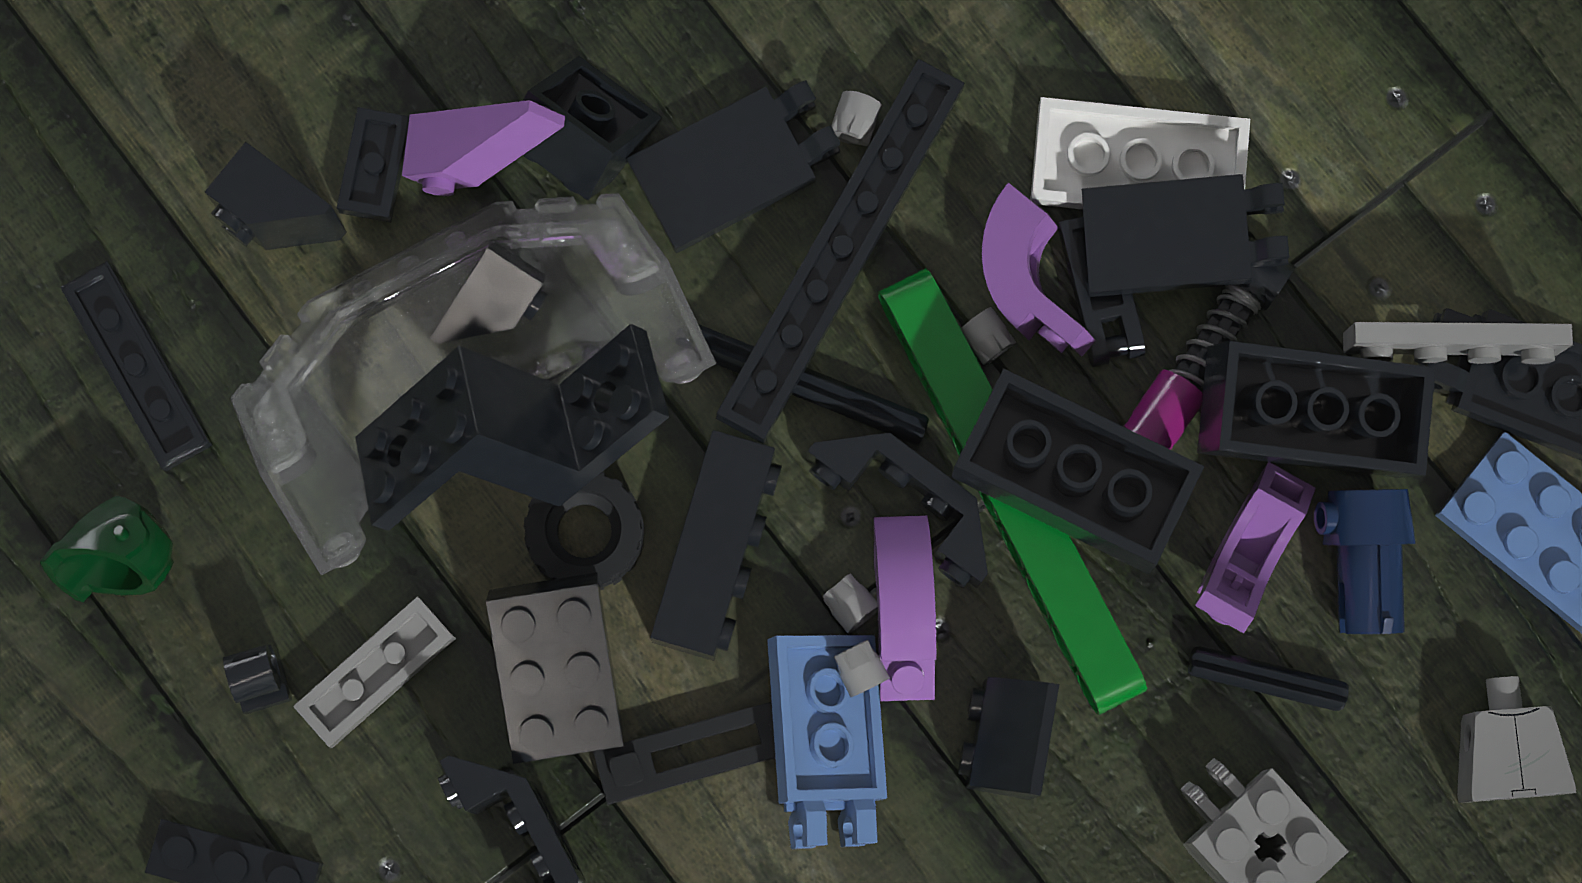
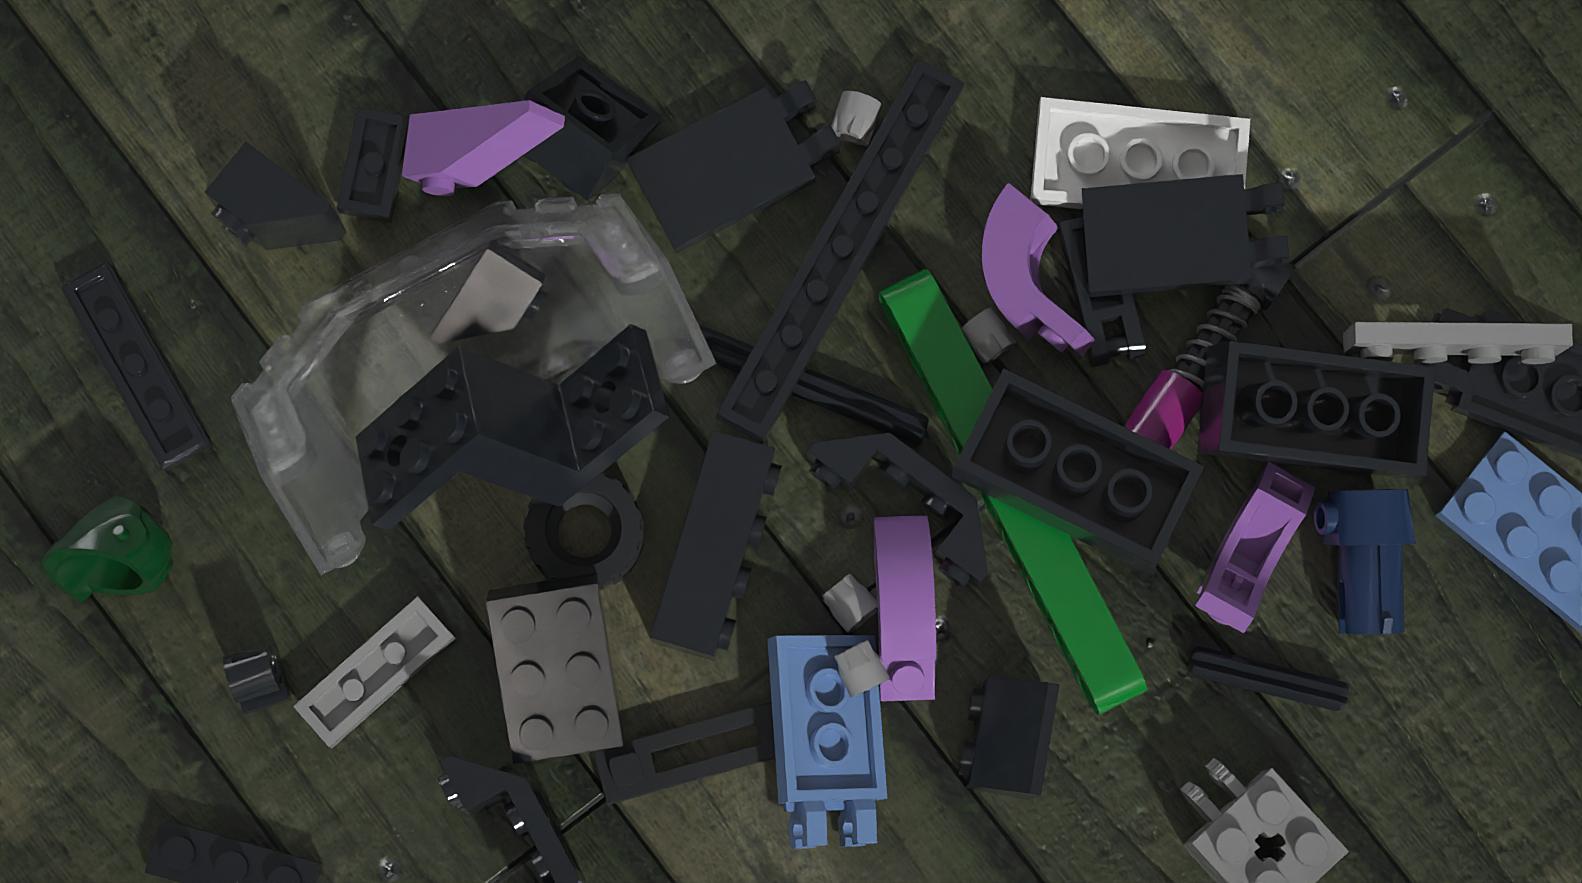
light grey torso [1457,676,1576,803] -> none

